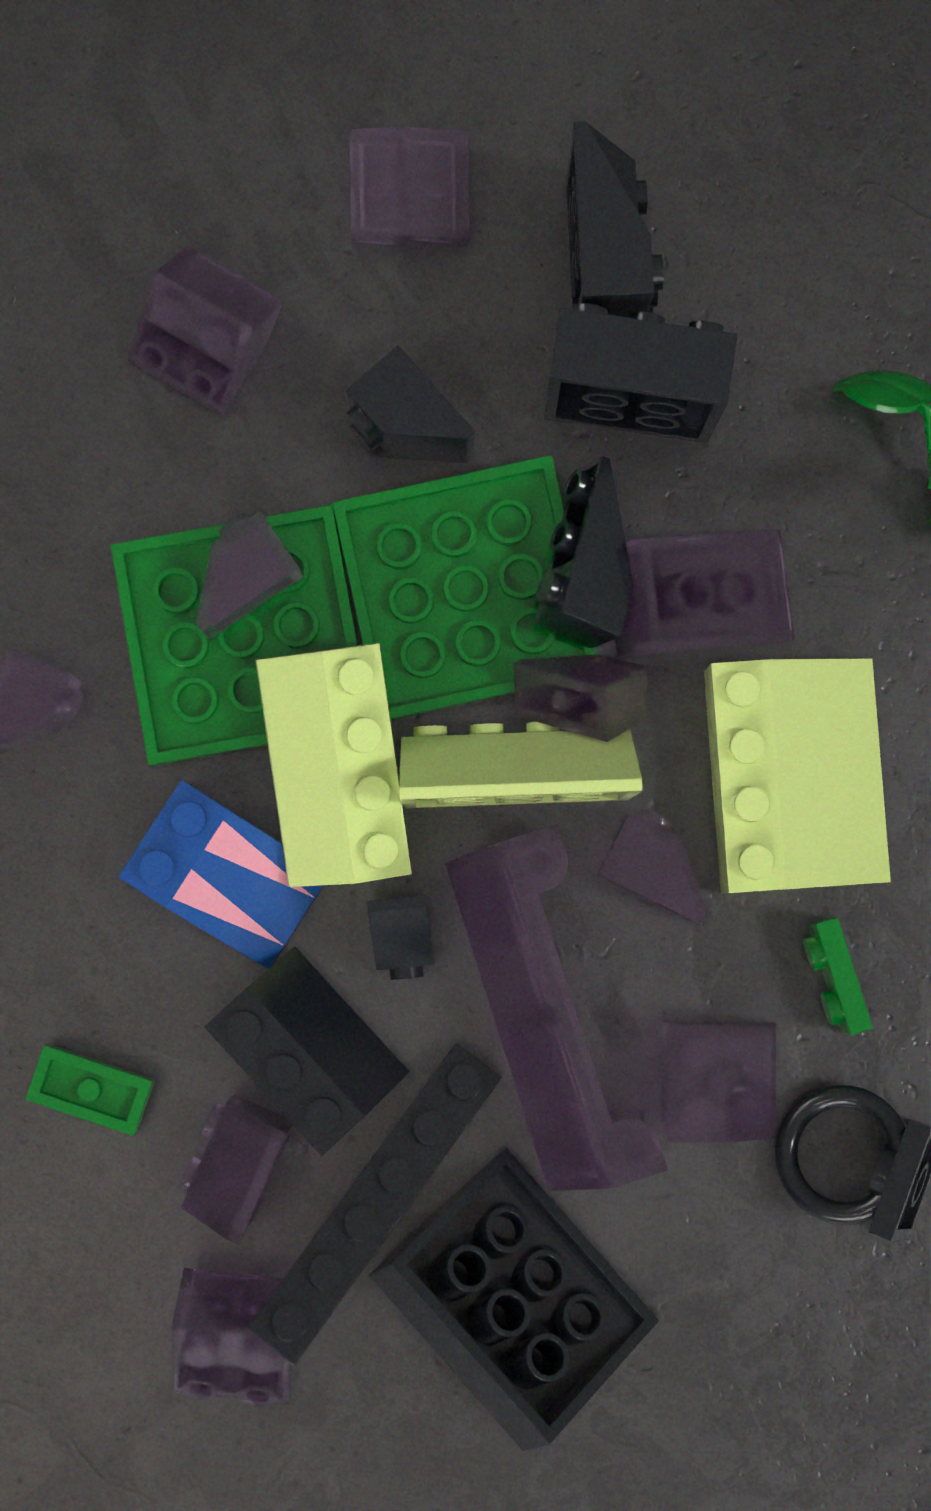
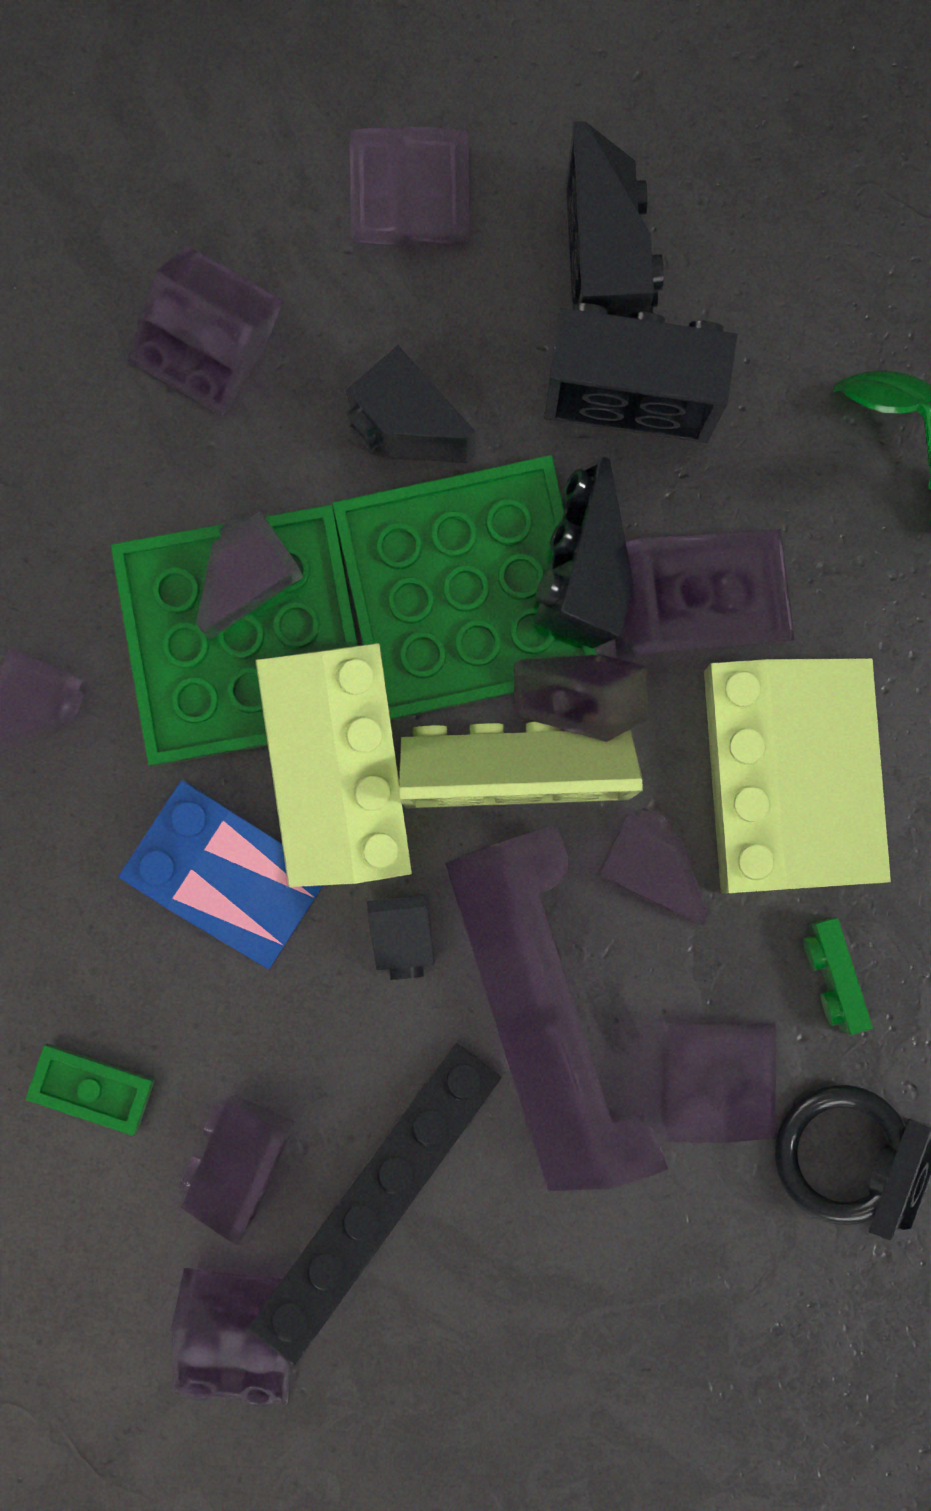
black slope [204,946,410,1156] -> none
black slope [369,1148,659,1451] -> none

